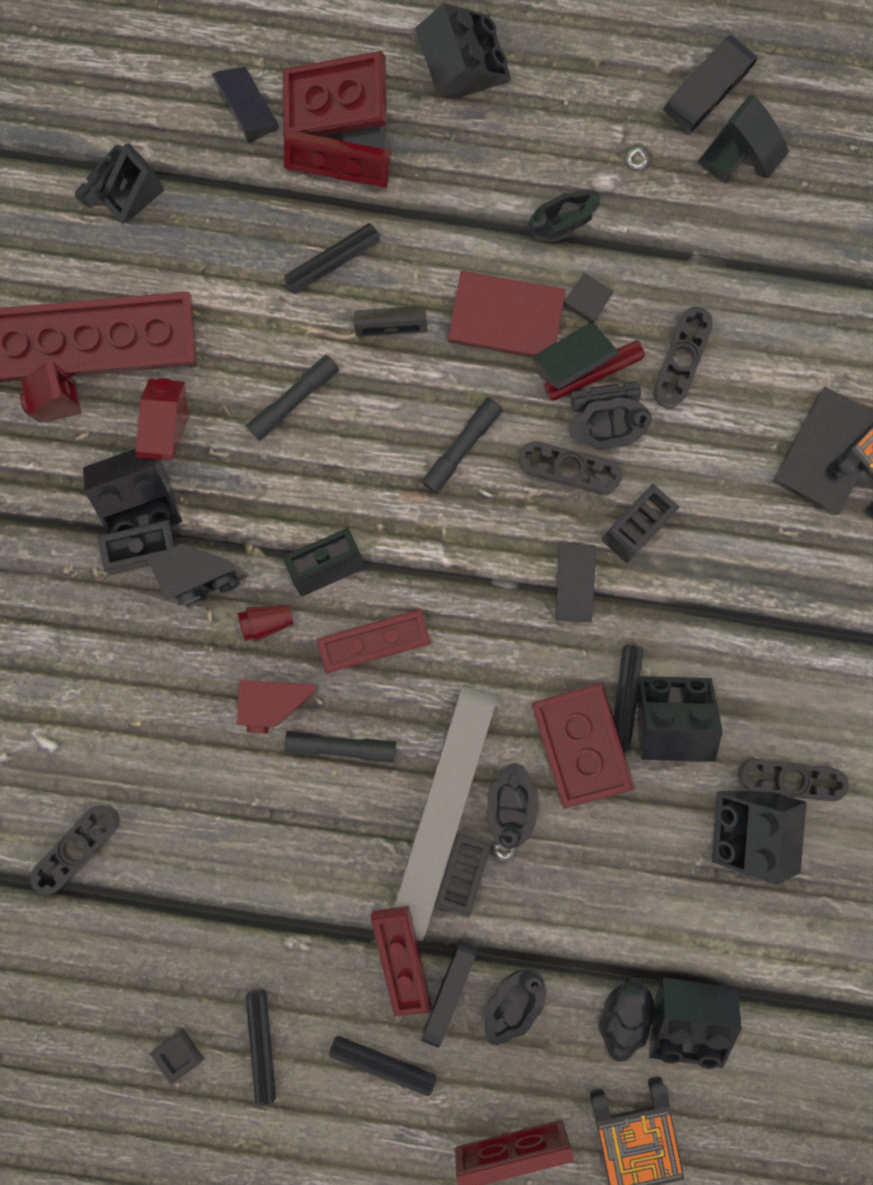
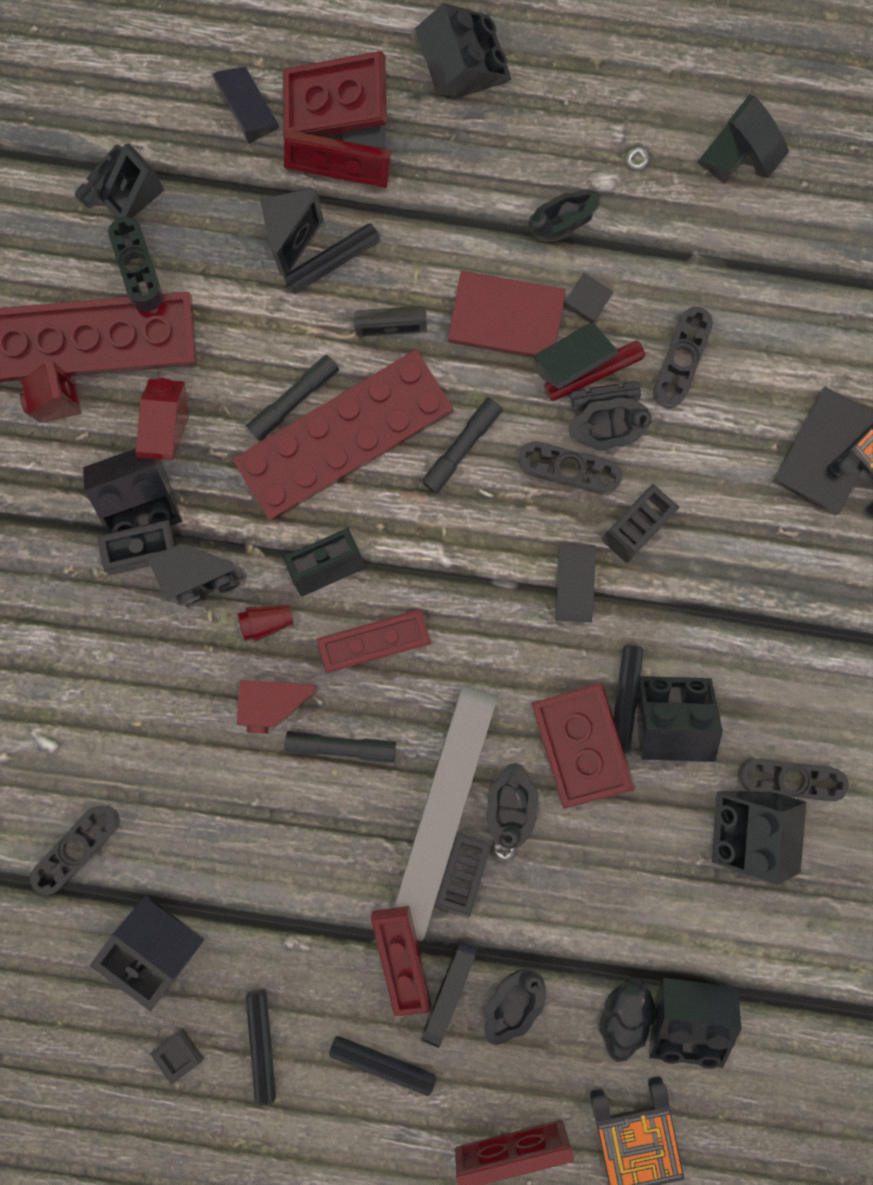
black beam [663,34,758,133] -> none
none -> black slope [89,895,205,1012]
none -> black beam [108,217,163,312]
none -> dark red plate [232,349,454,522]
none -> black slope [260,188,324,276]

